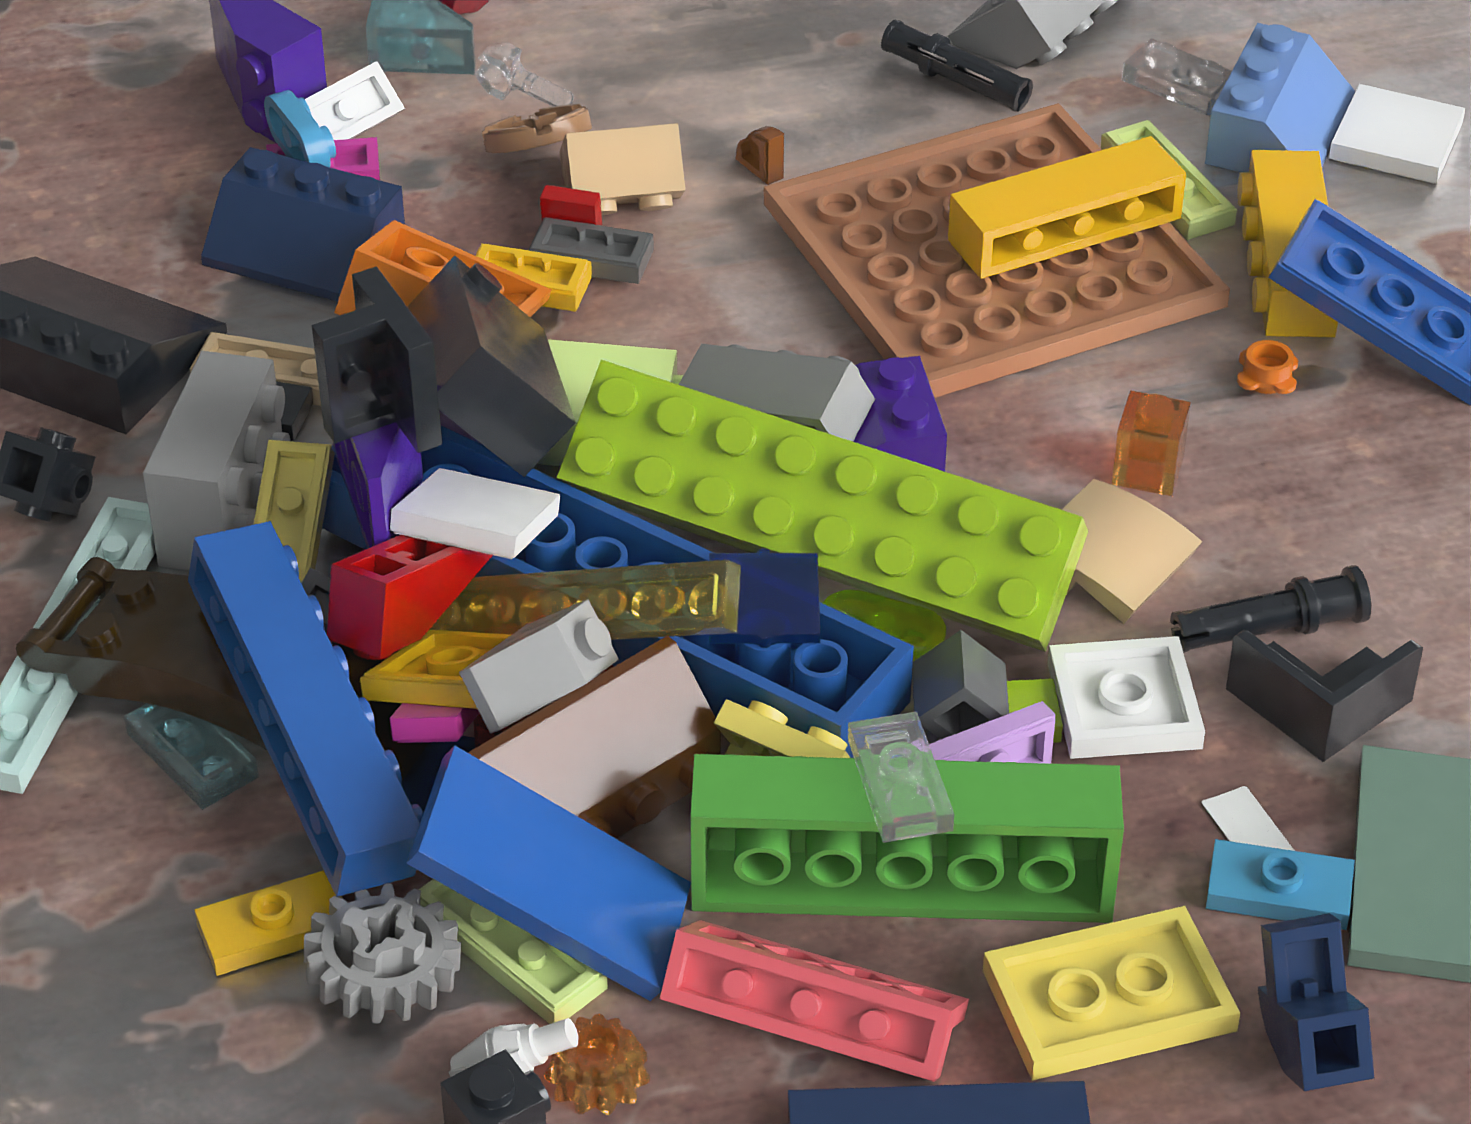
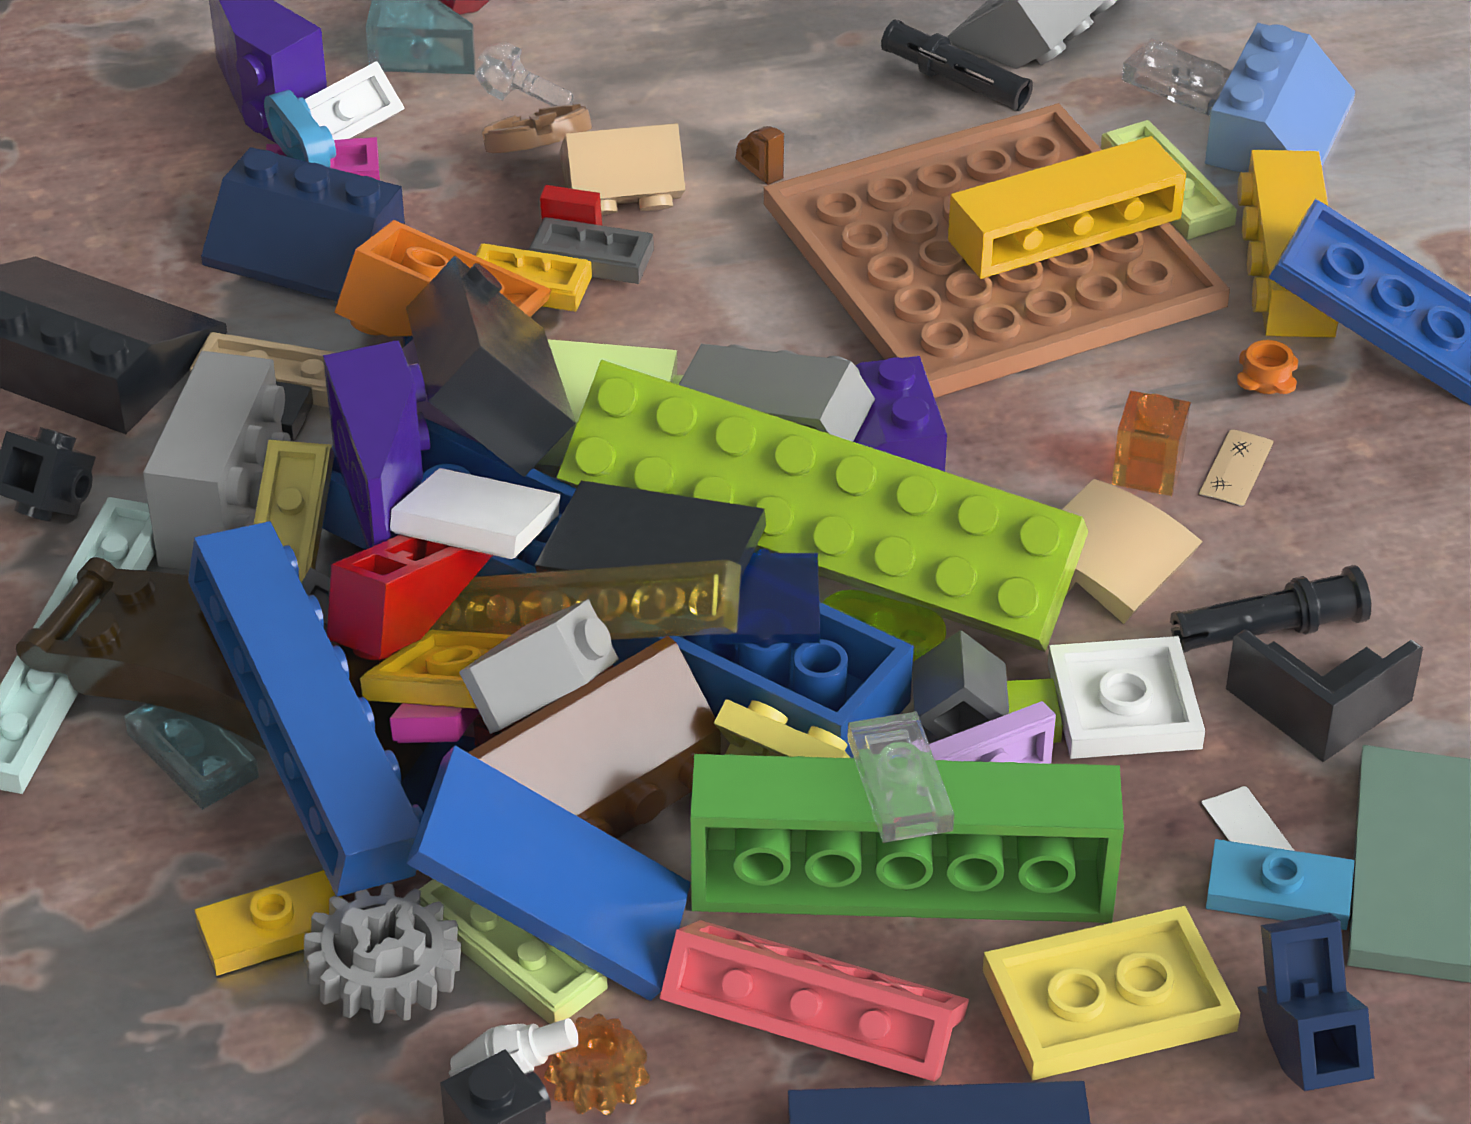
black bracket [311,266,442,453] -> none
white tile [1329,84,1465,184] -> none
none -> black tile [535,480,766,612]
none -> tan sticker [1199,430,1274,506]

